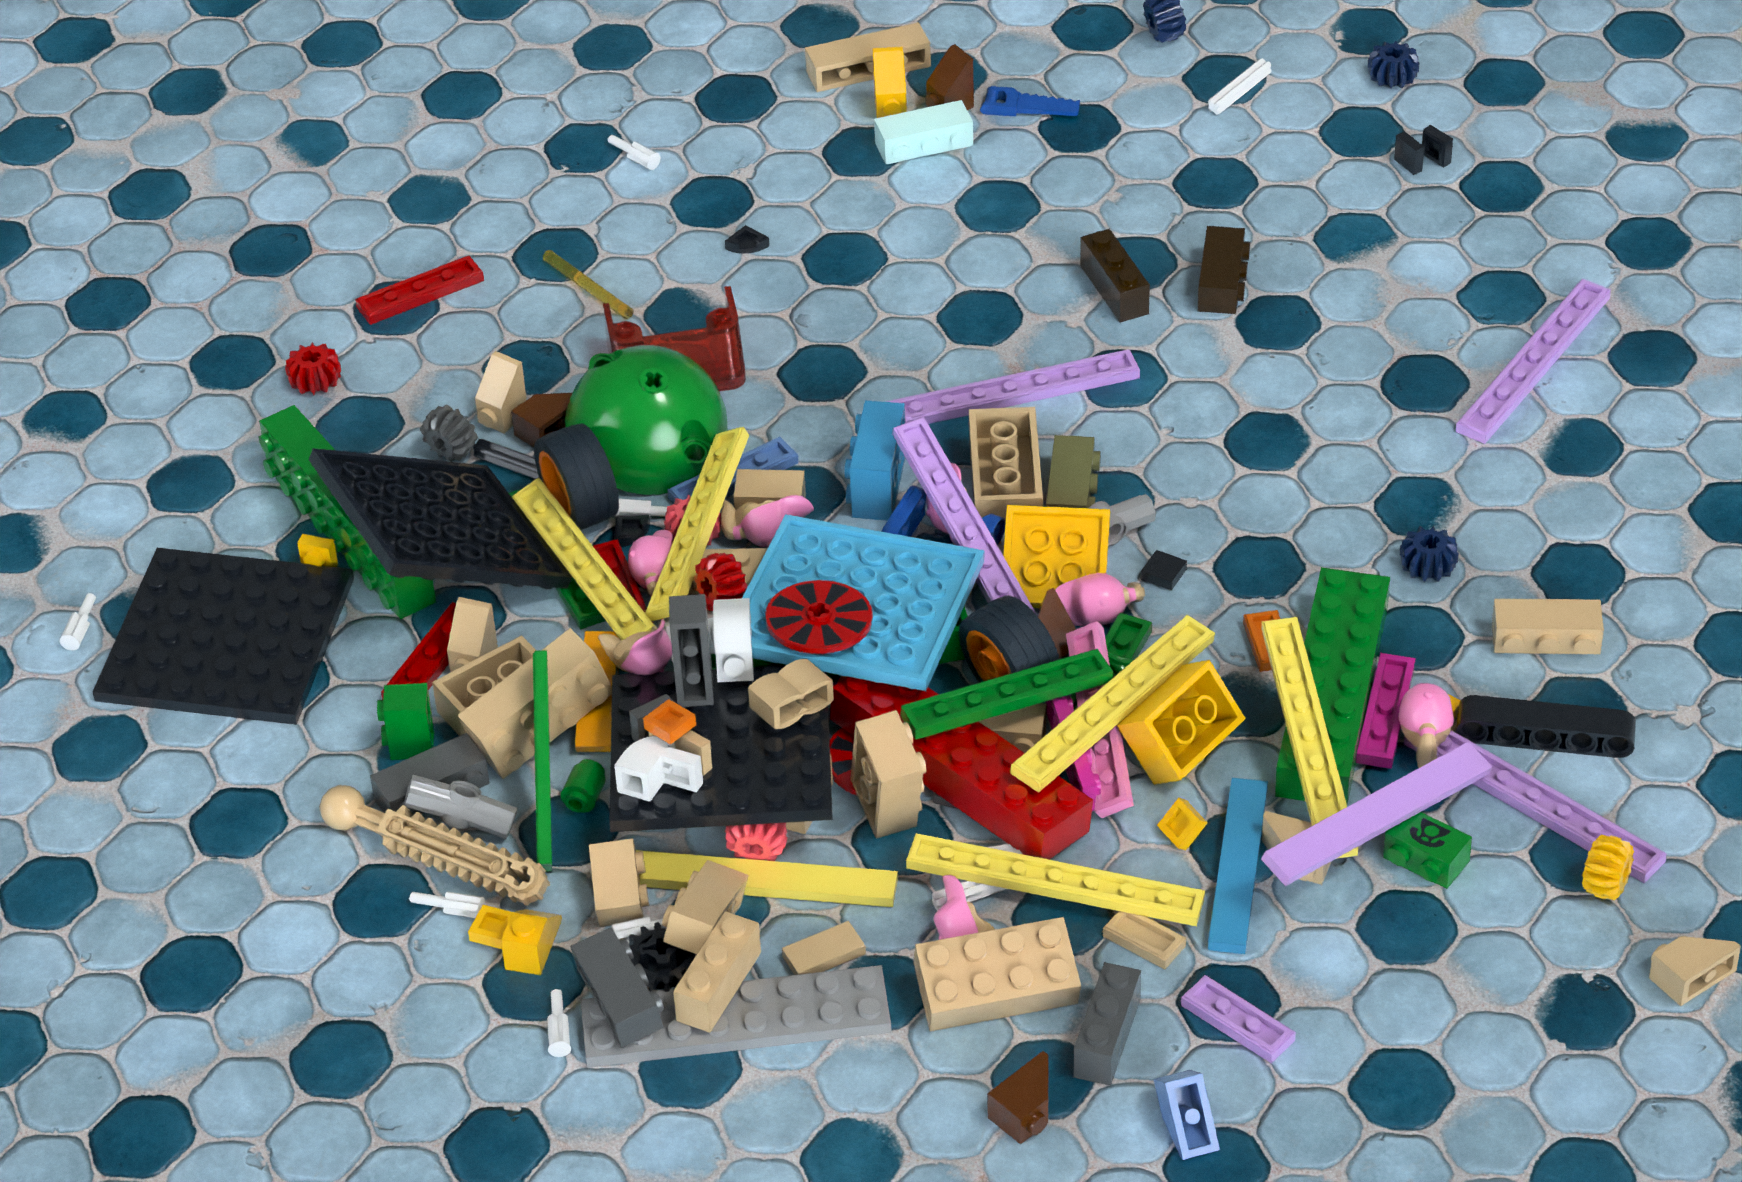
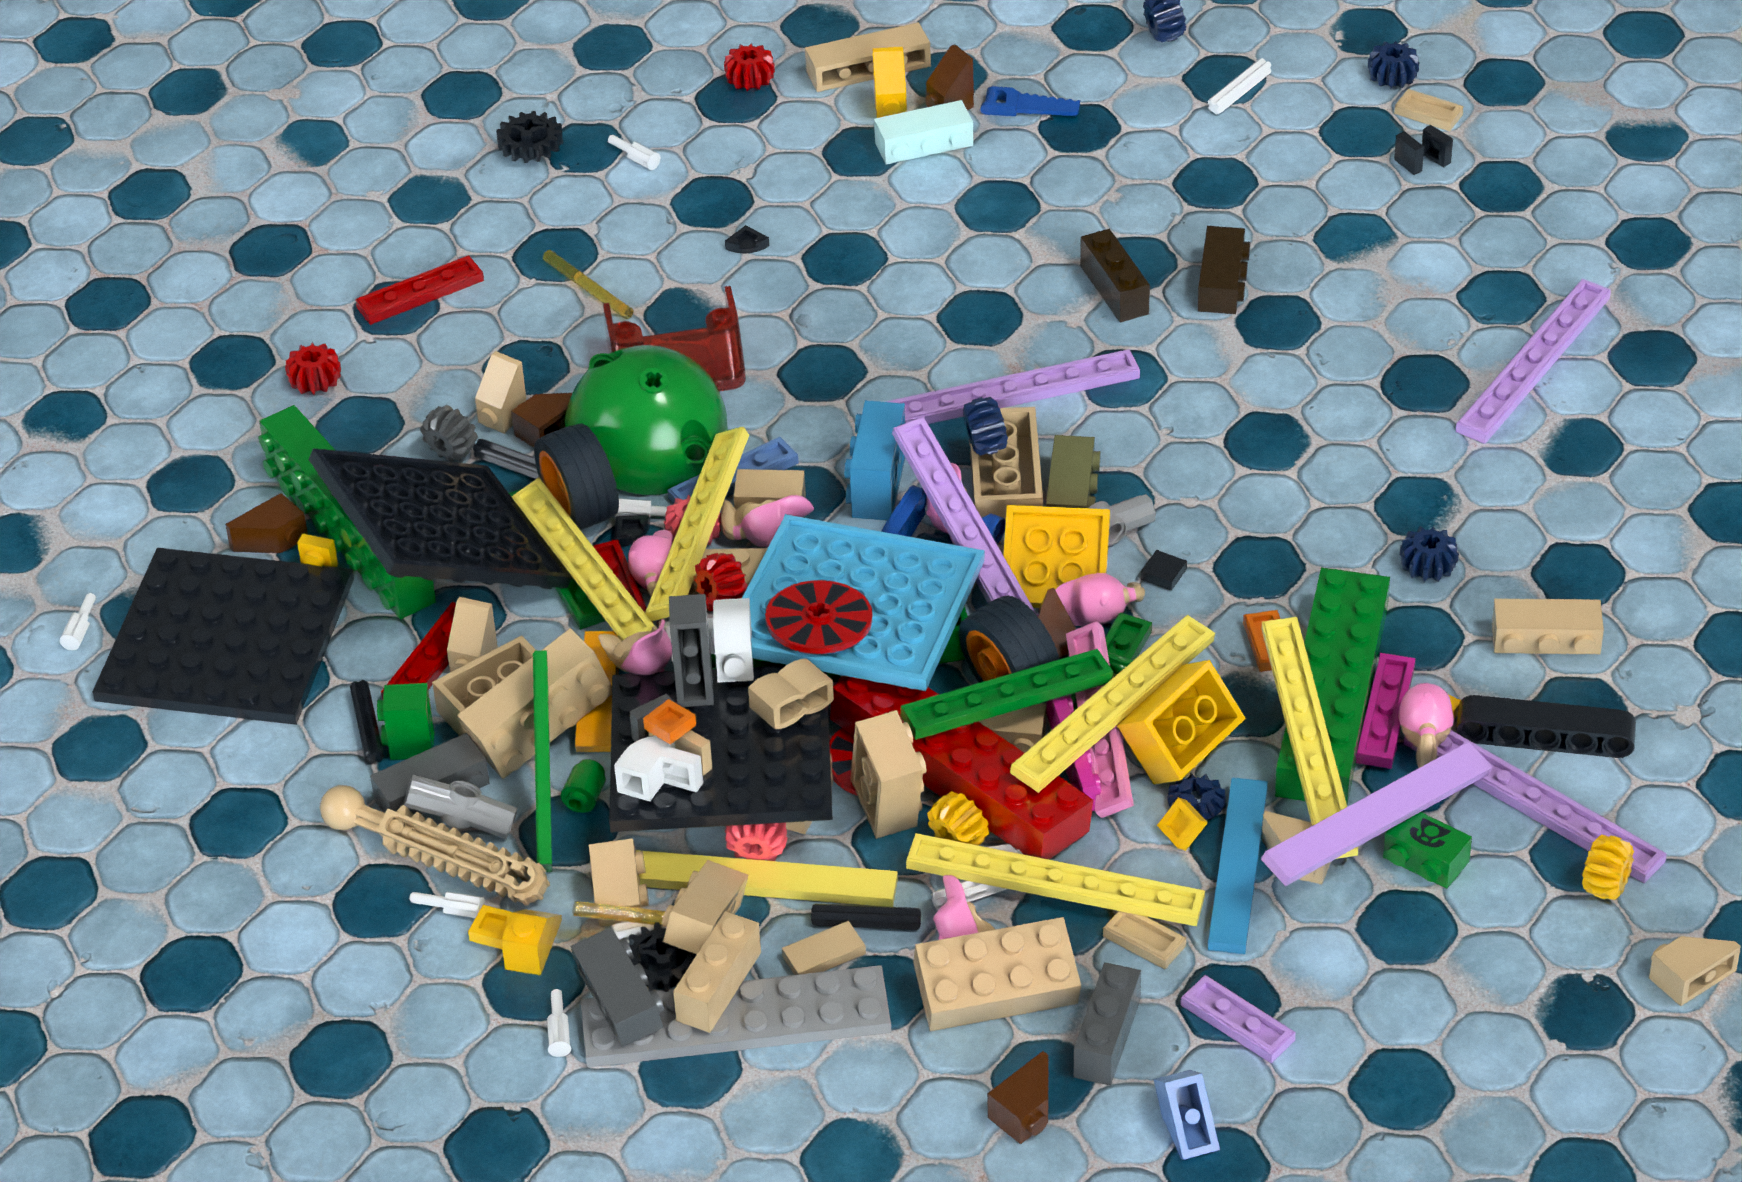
none -> reddish brown slope [225,493,308,553]
none -> black axle [350,680,384,764]
none -> black gear [496,111,563,163]
none -> clear yellow bar [572,901,665,926]
none -> red gear [724,43,775,91]
none -> black axle [811,903,921,930]
none -> yellow gear [927,791,989,846]
none -> dark blue gear [963,397,1008,456]
none -> dark blue gear [1167,773,1226,820]
none -> tan tile [1394,89,1464,131]

